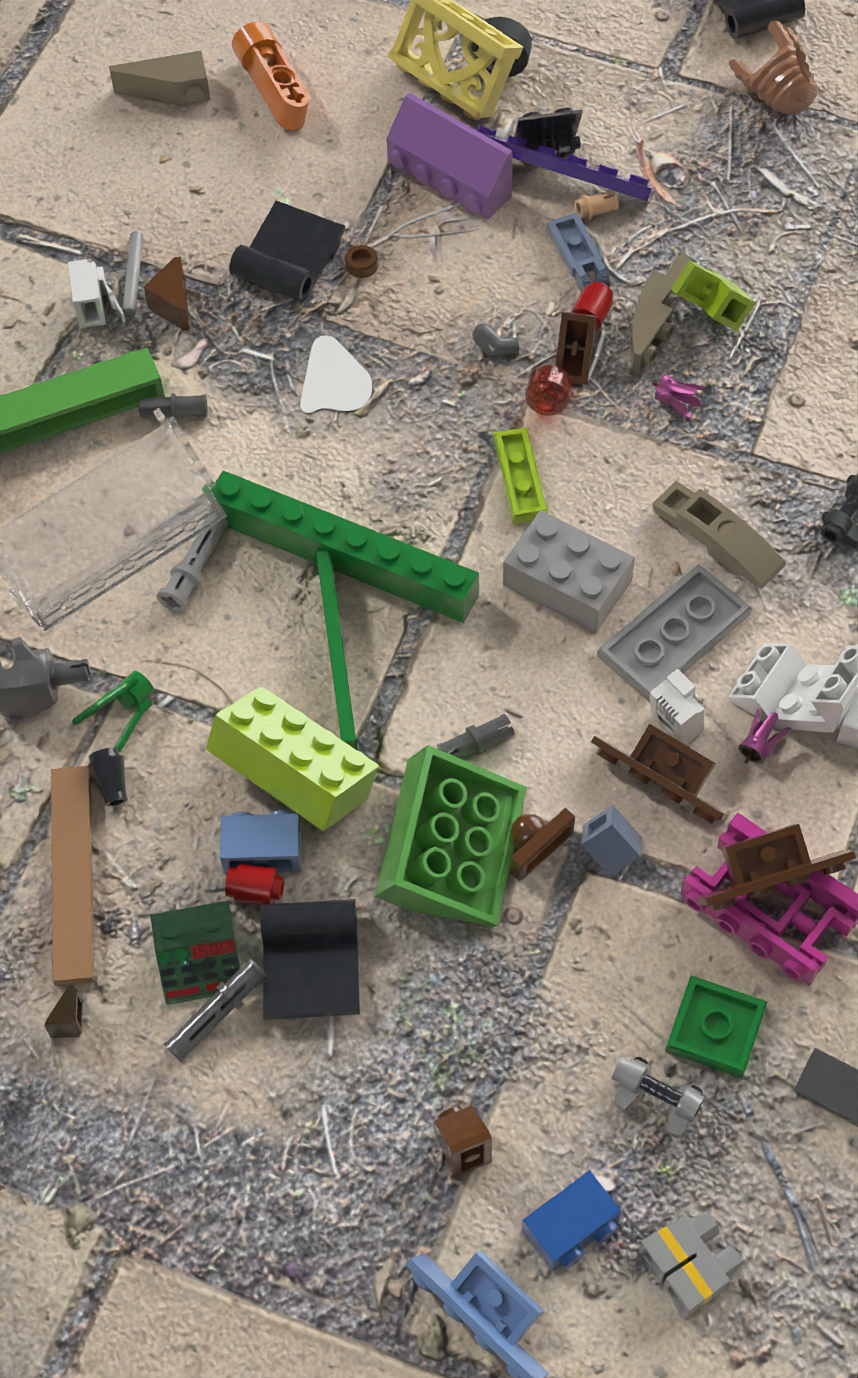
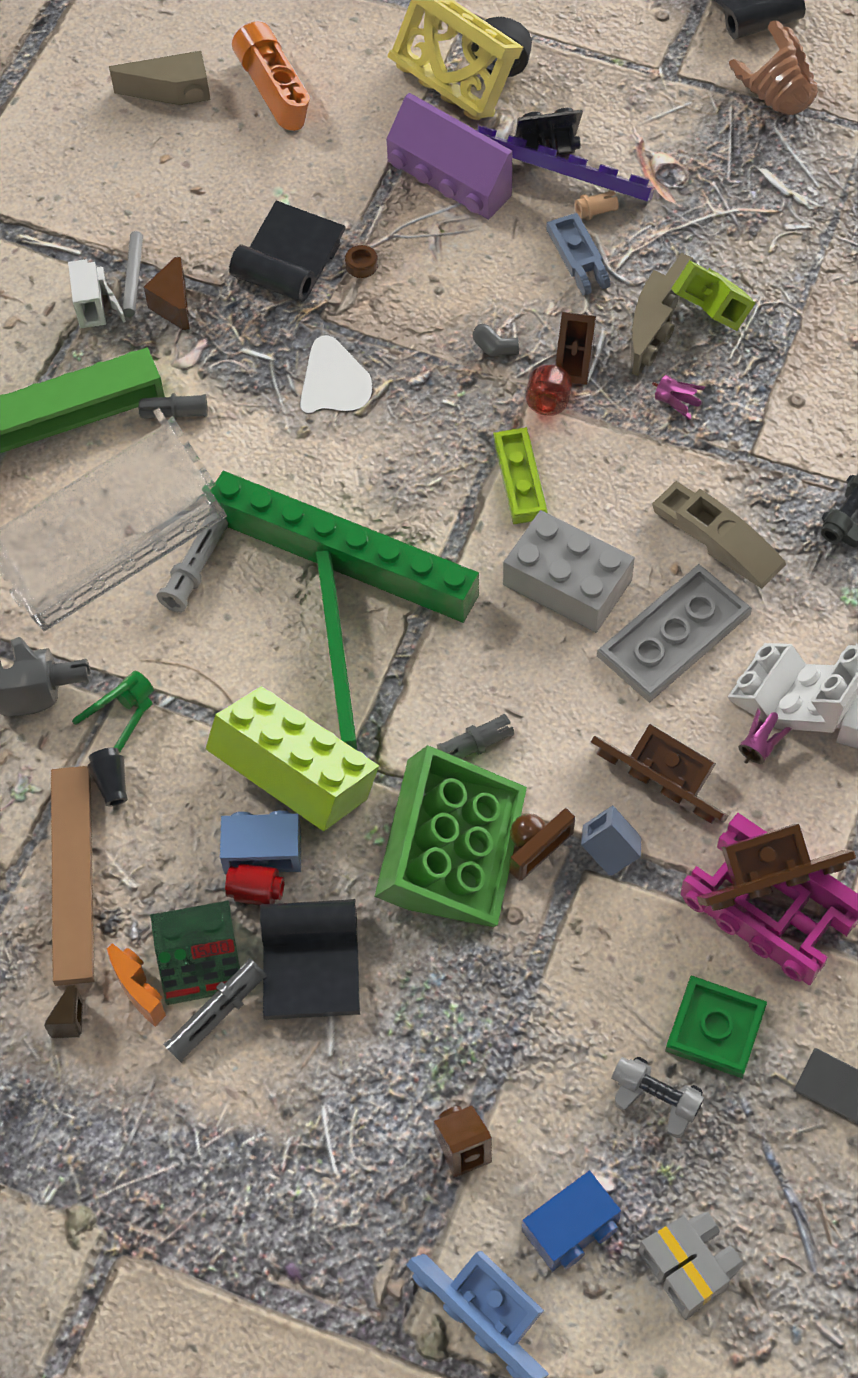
red brick [571,282,613,332] -> none
white piece [650,669,704,745] -> none
none -> orange slope [107,943,166,1027]

